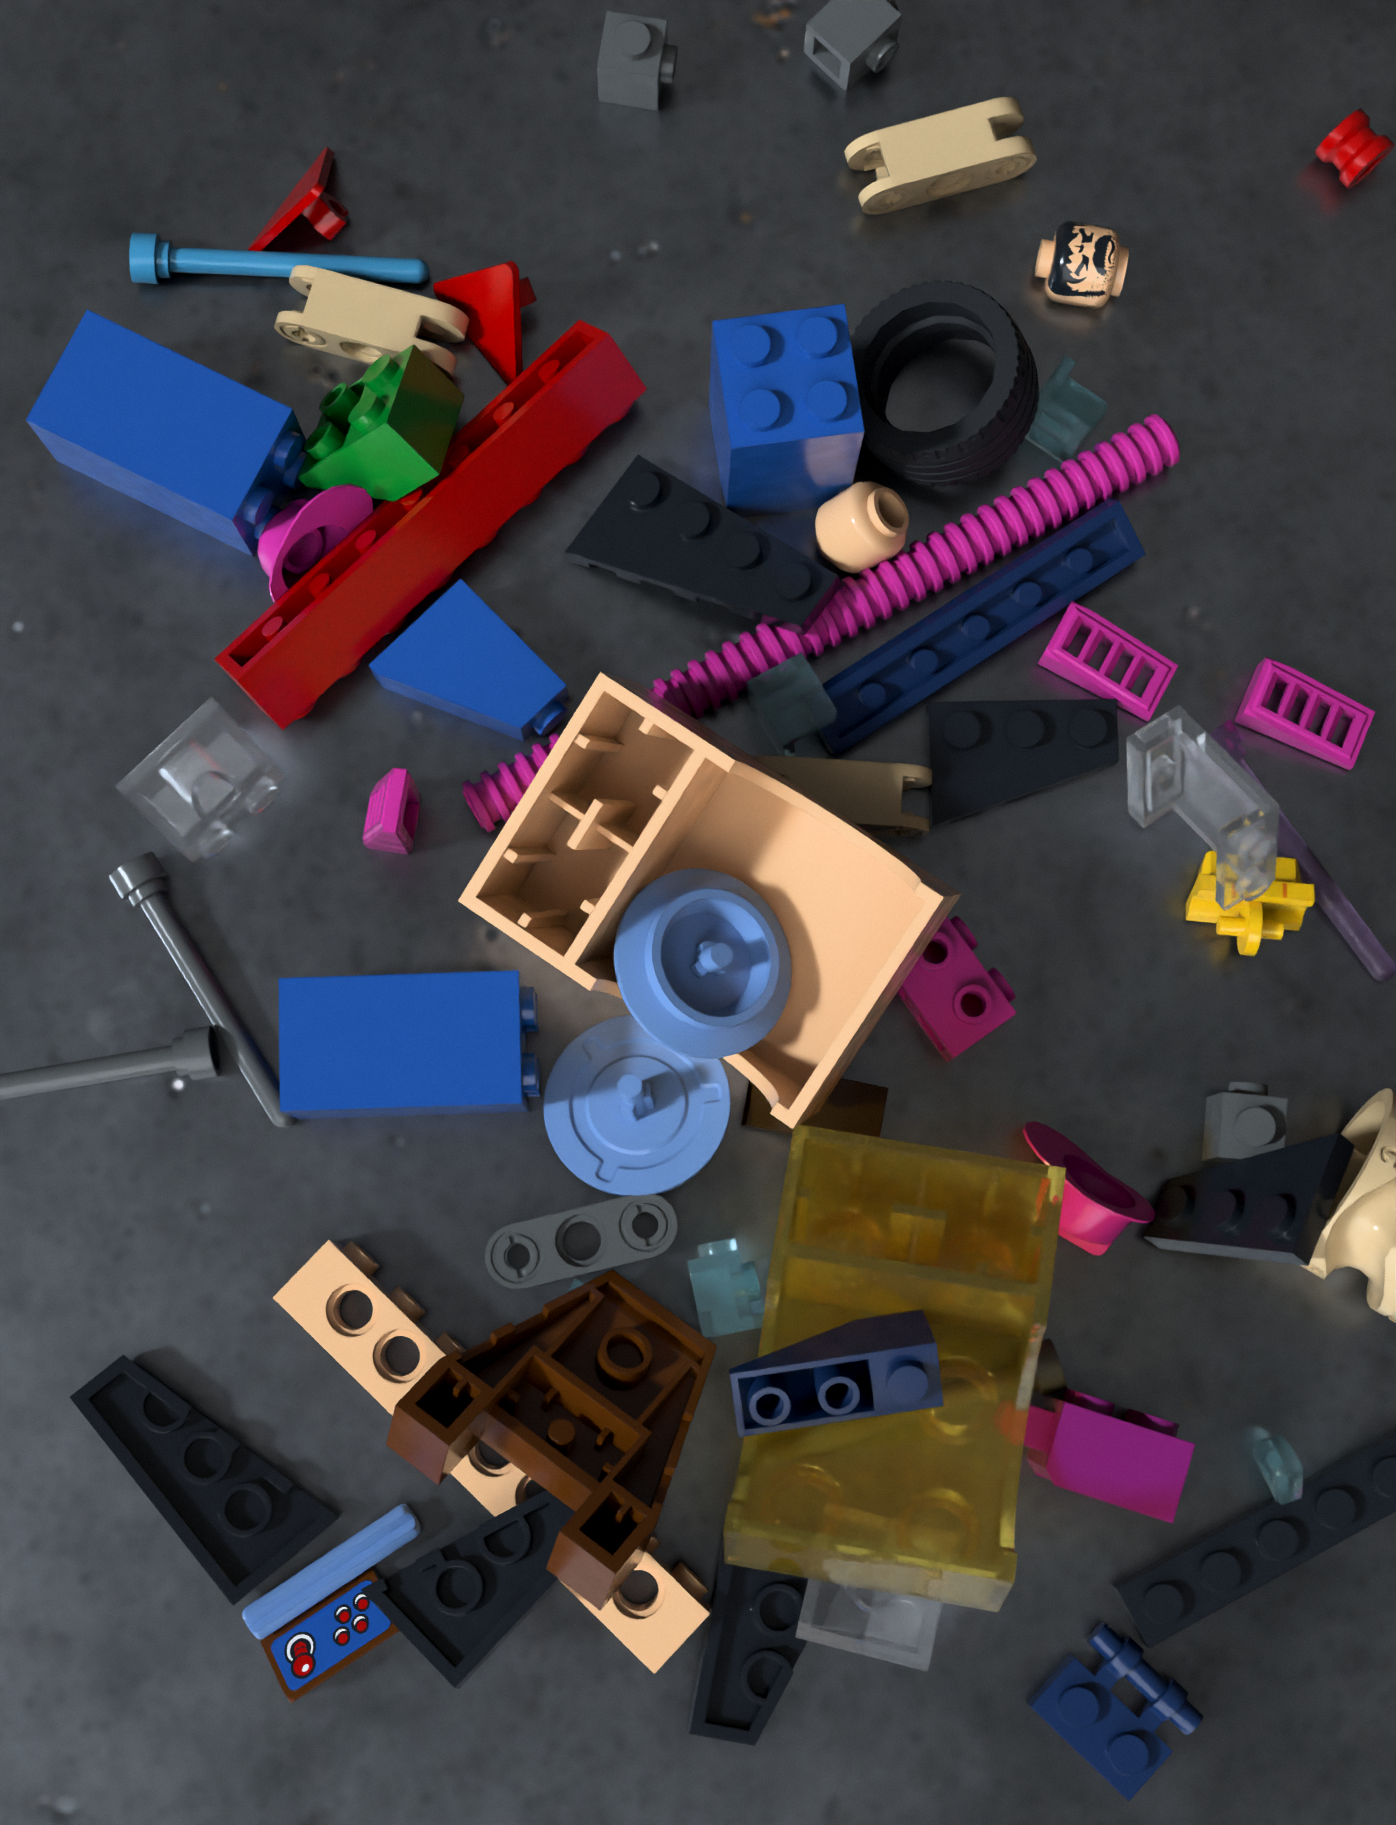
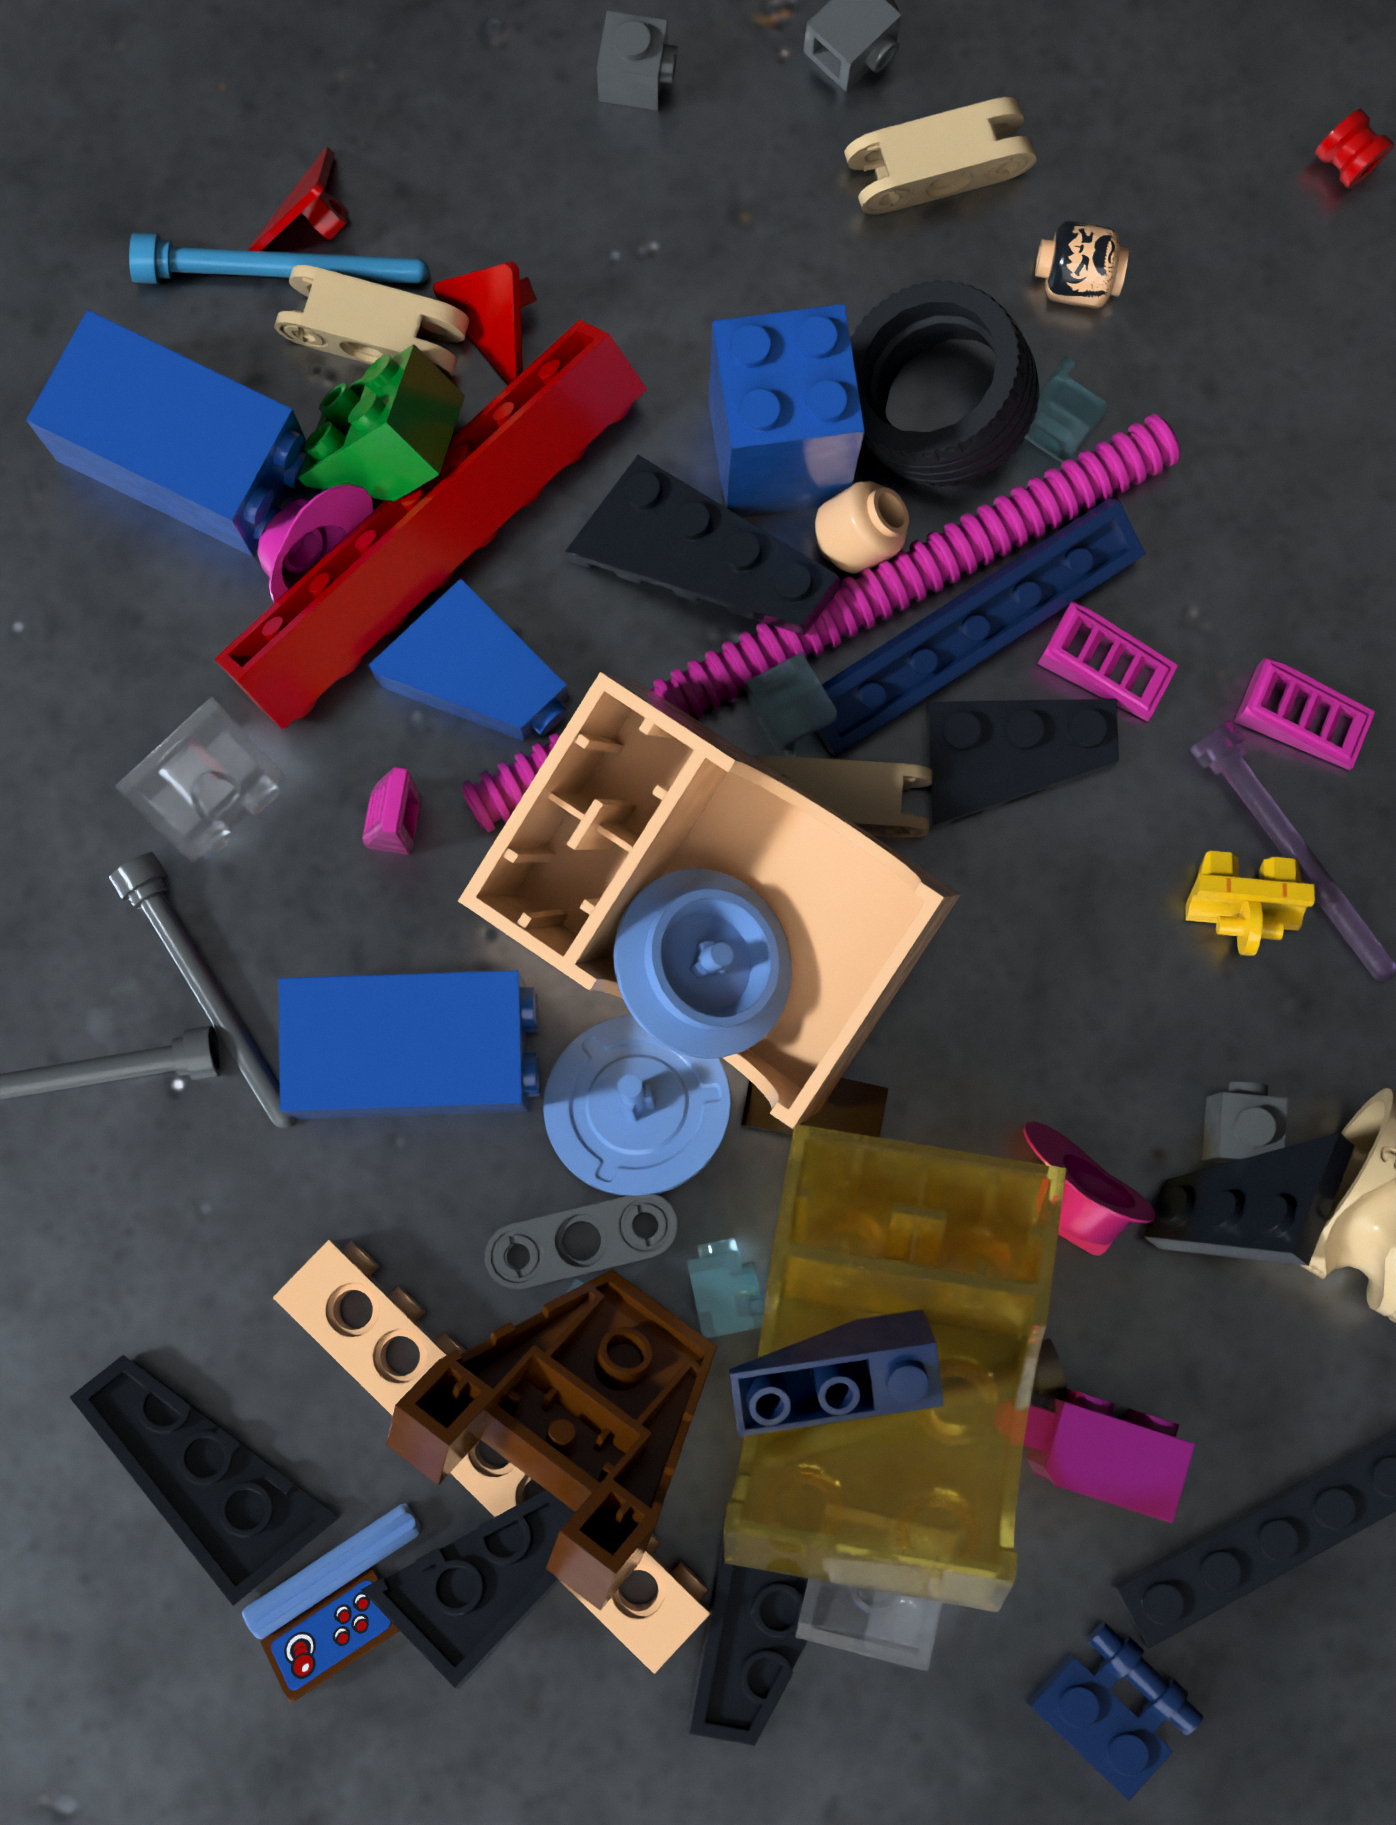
dark pink brick [897,916,1017,1063] -> none
clear panel [1126,705,1280,911] -> none
clear light blue tile [1252,1434,1303,1505] -> none

